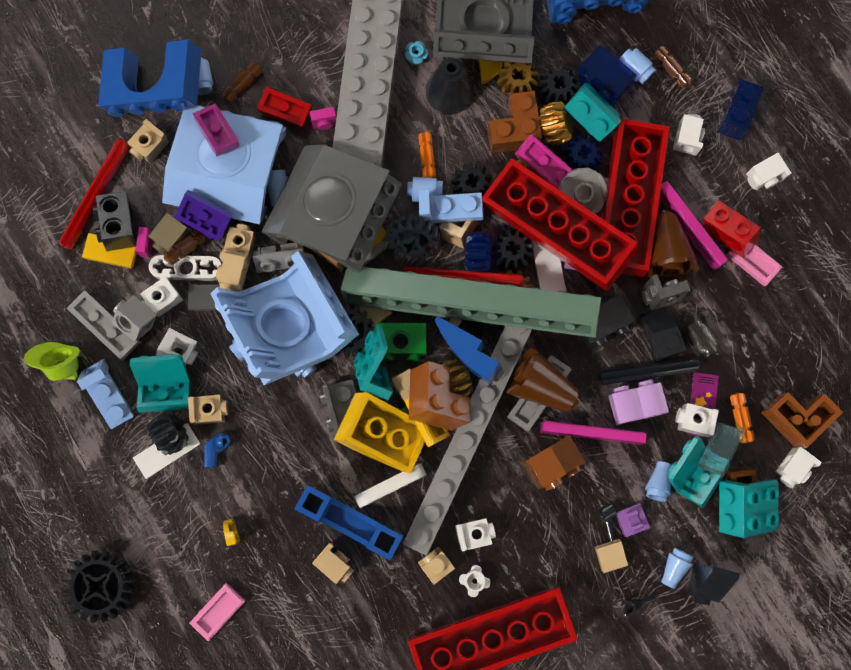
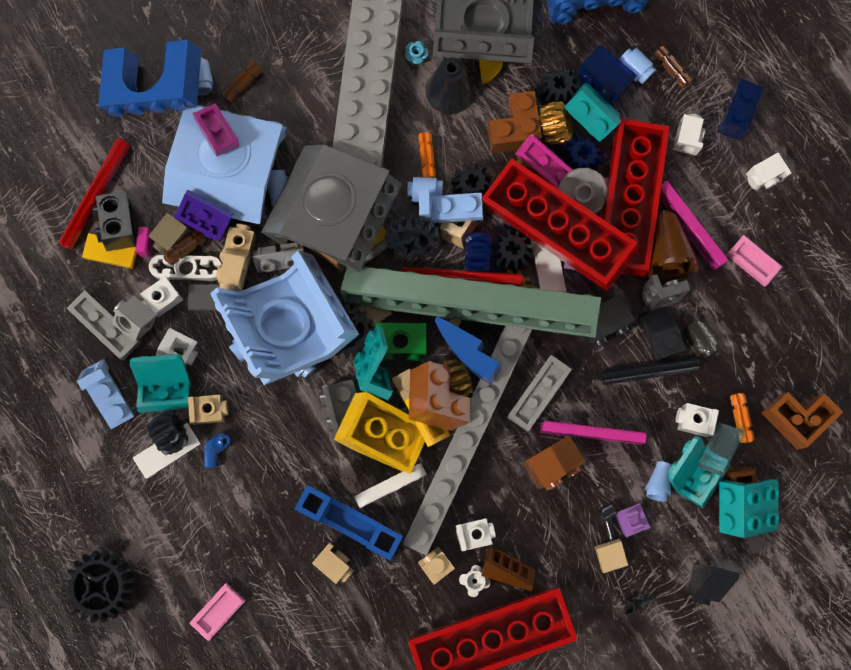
lime piece [24,342,80,381] -> none
tan brick [127,119,169,163] -> none
yellow tile [223,518,240,546] -> none
red plate [257,87,312,130] -> none
dark pink plate [310,107,336,130] -> none
pearl gold gear [497,62,539,96] -> none
reddish brown cone [506,348,580,412] -> none
lavender brick [608,380,669,425] -> none
light blue cone [661,548,694,589] -> none
magenta sticker [687,372,719,438] -> none
red brick [703,201,761,258] -> none
white brick [775,446,822,488] -> none
none -> reddish brown slope [481,546,535,591]

